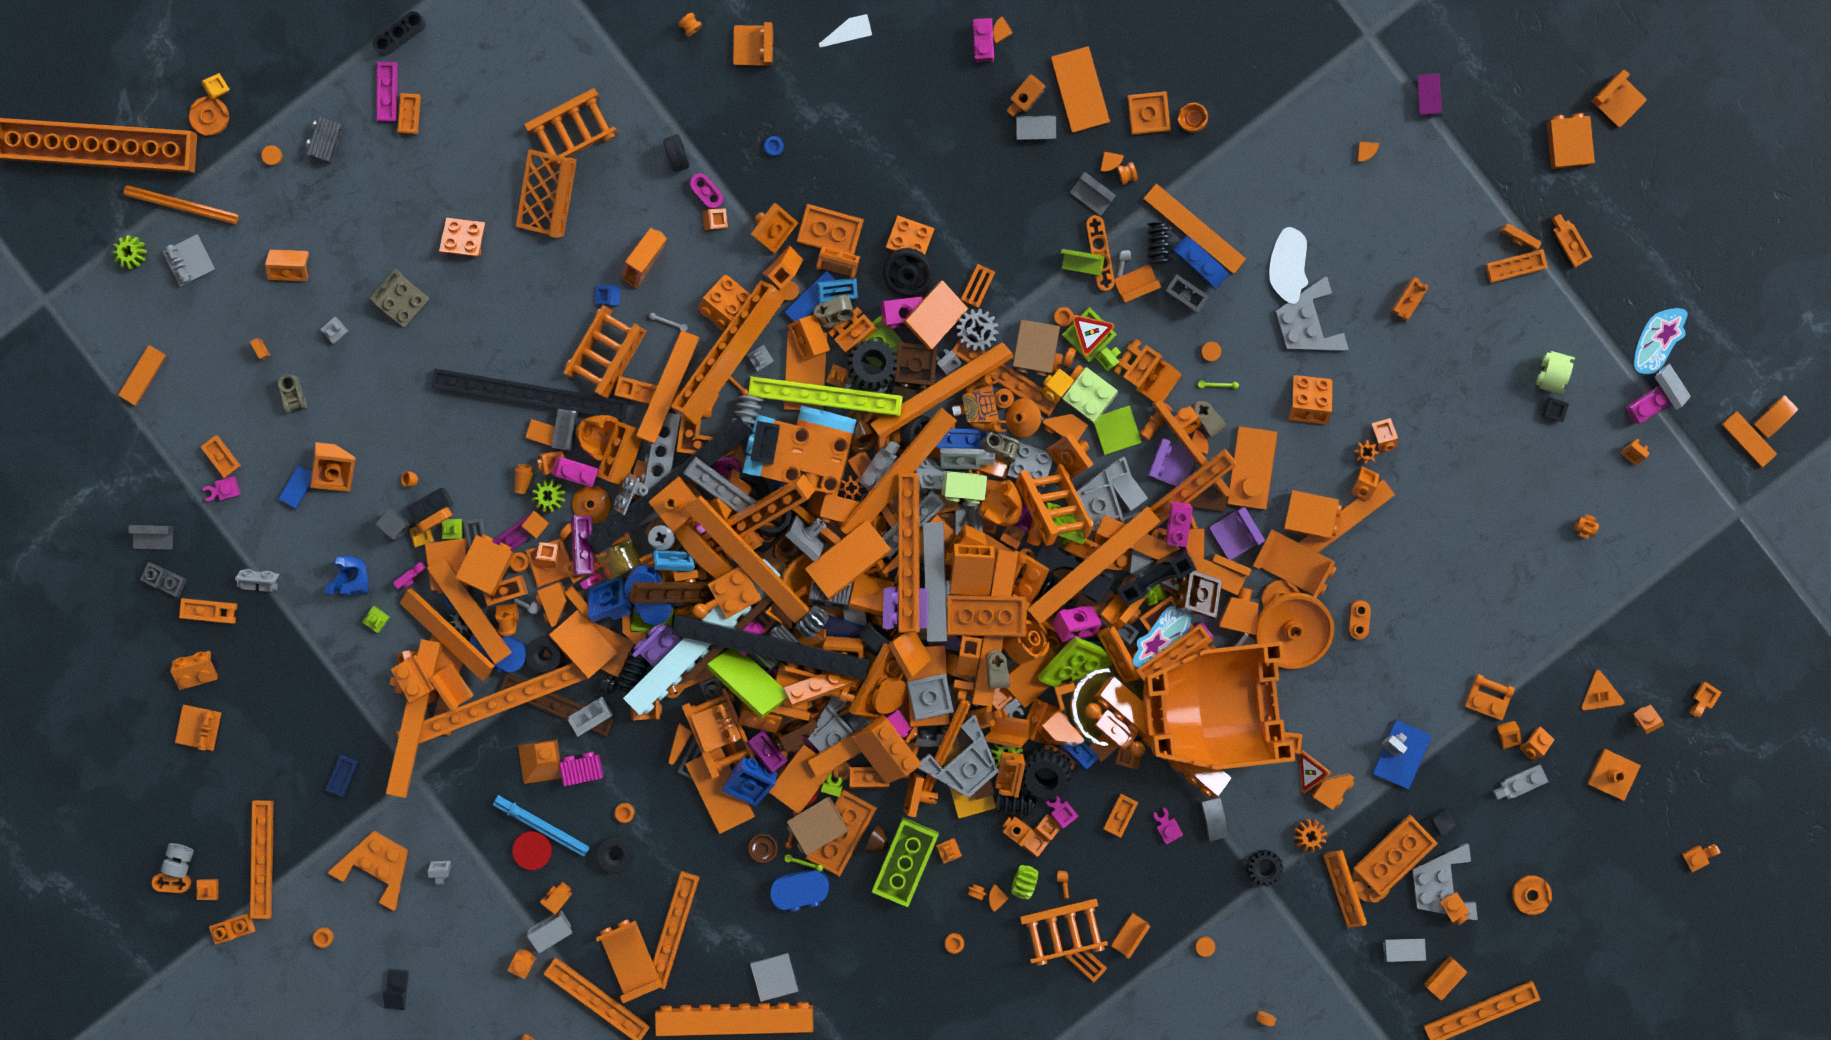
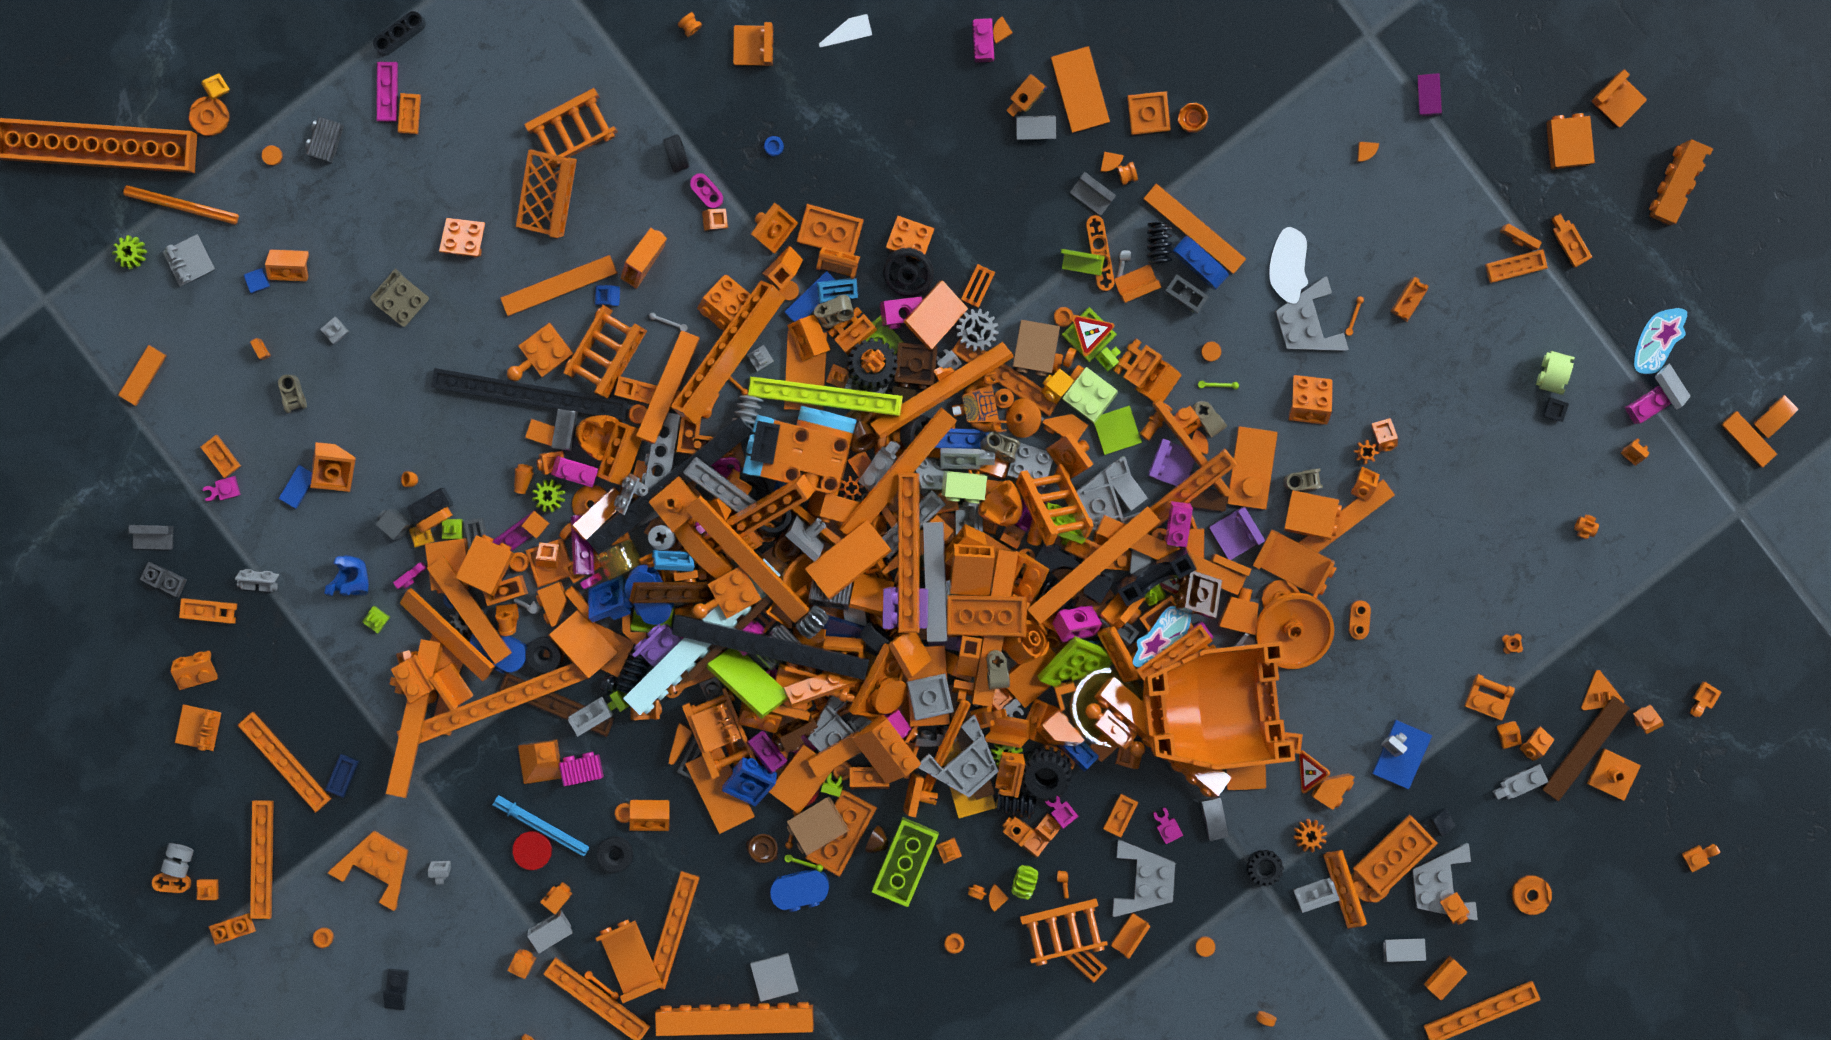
none -> orange tile [238,712,331,813]
none -> blue tile [244,268,270,294]
none -> orange tile [501,255,618,317]
none -> orange plate [507,323,574,381]
none -> tile [571,487,620,541]
none -> orange hinge [585,971,619,1000]
none -> lime tile [607,690,630,712]
none -> orange tile [629,404,647,424]
none -> orange panel [629,800,669,831]
none -> orange gear [861,349,885,373]
none -> orange tile [933,367,955,381]
none -> light grey wing [1112,840,1175,917]
none -> orange bracket [1226,764,1266,790]
none -> dark tan piece [1283,468,1323,491]
none -> light grey hinge [1293,877,1339,913]
none -> orange hinge [1345,296,1364,336]
none -> orange plate [1502,633,1523,654]
none -> reddish brown tile [1542,696,1630,801]
none -> orange wedge [1649,139,1713,226]

